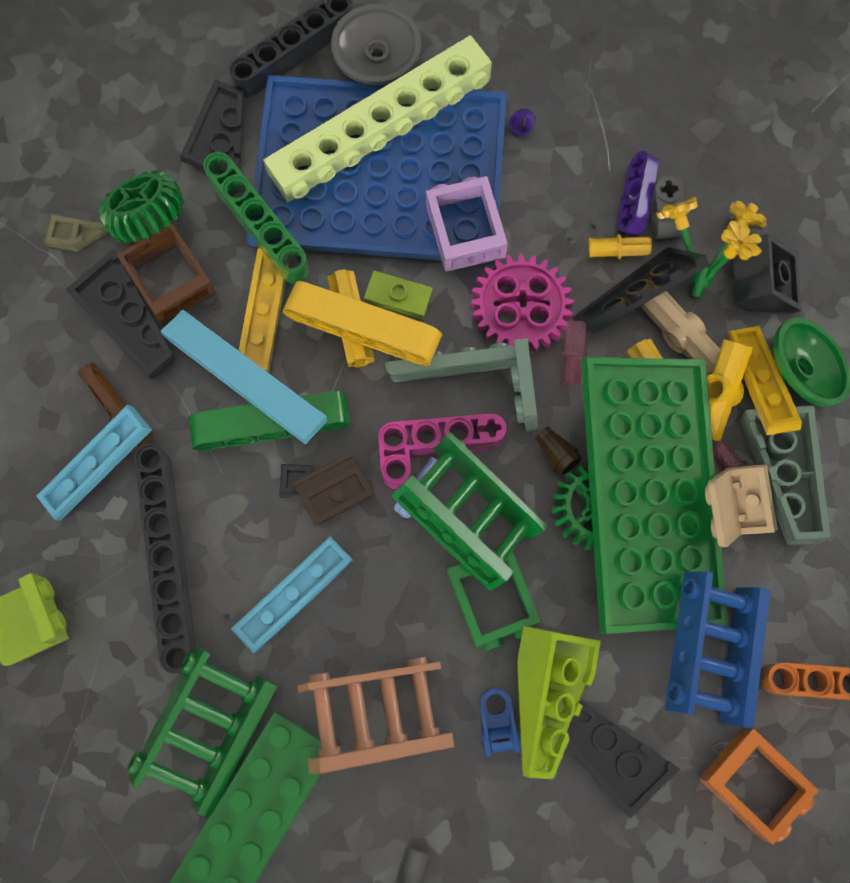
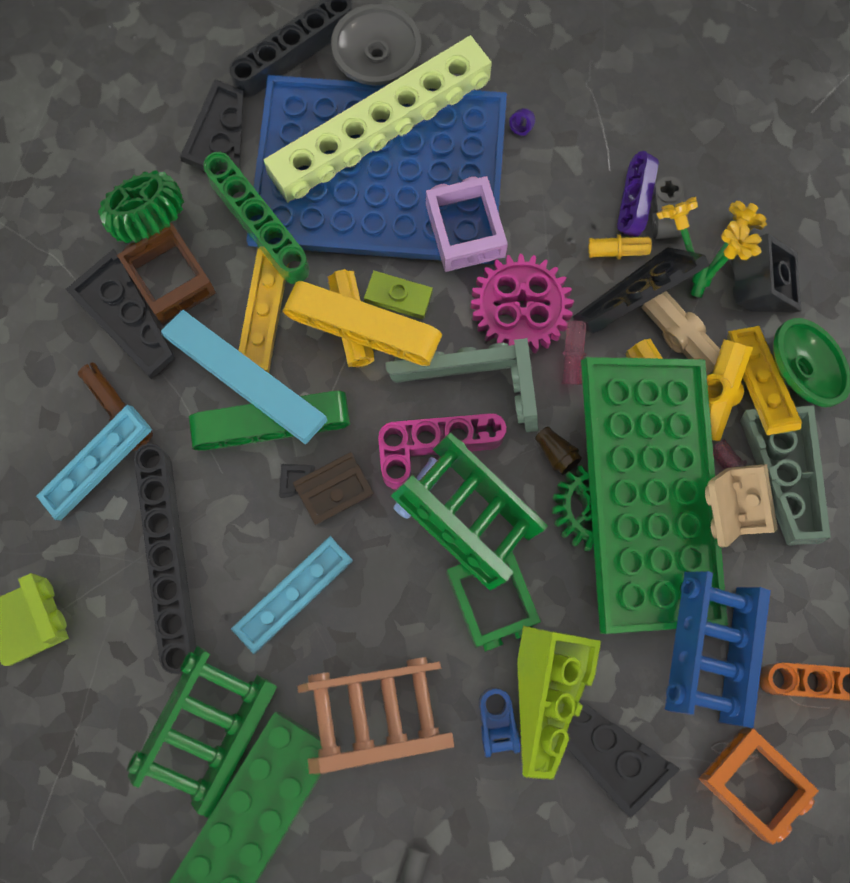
olive tile [44,214,108,252] -> none

